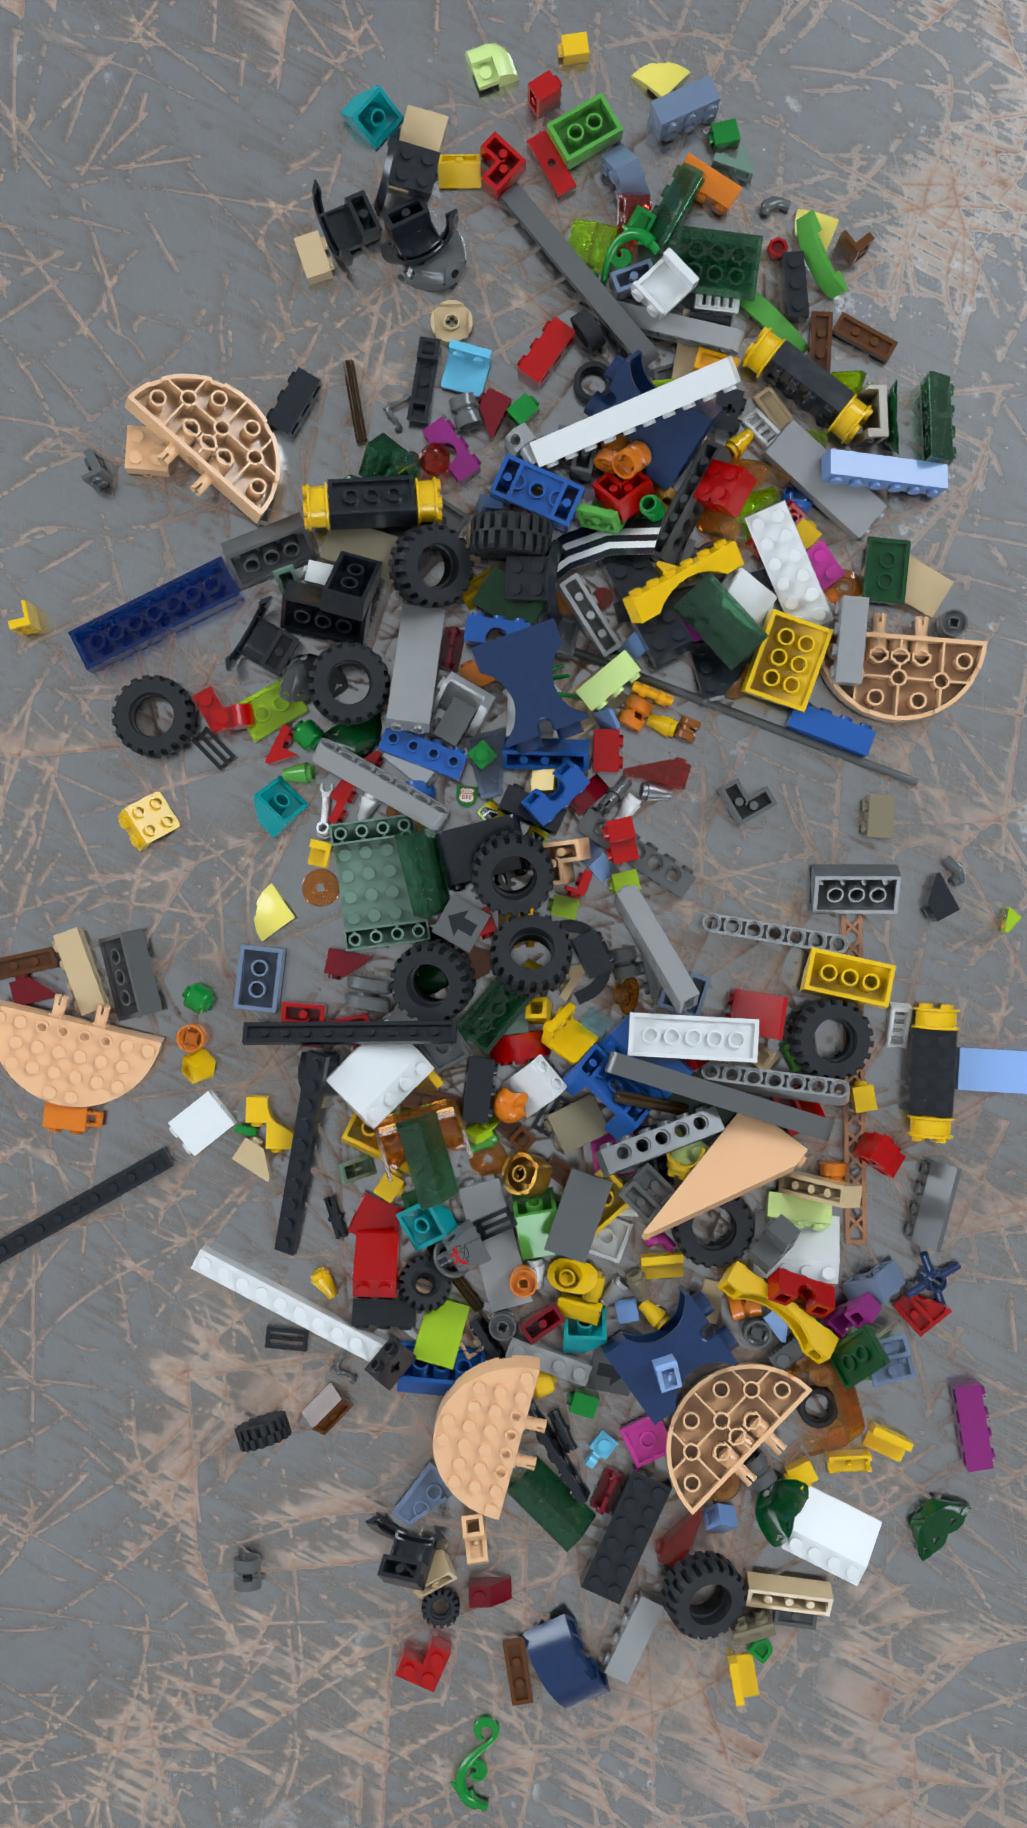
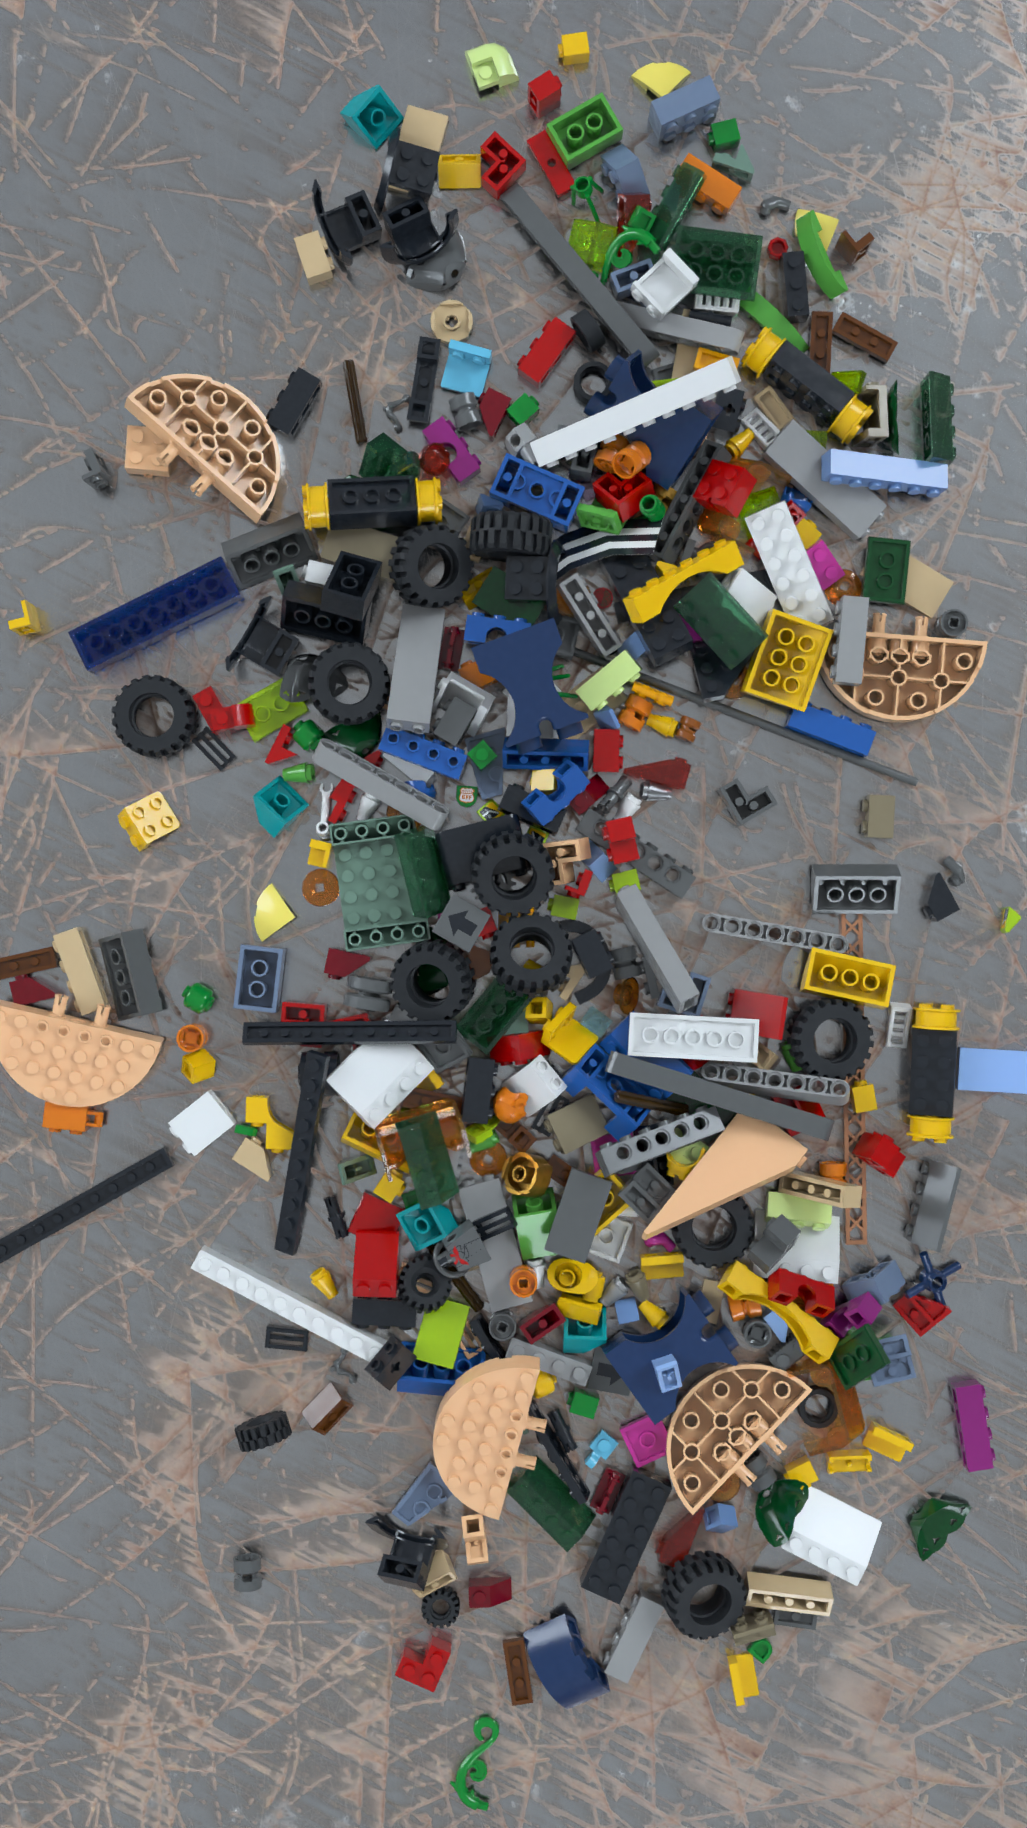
none -> green plant [570,176,604,226]

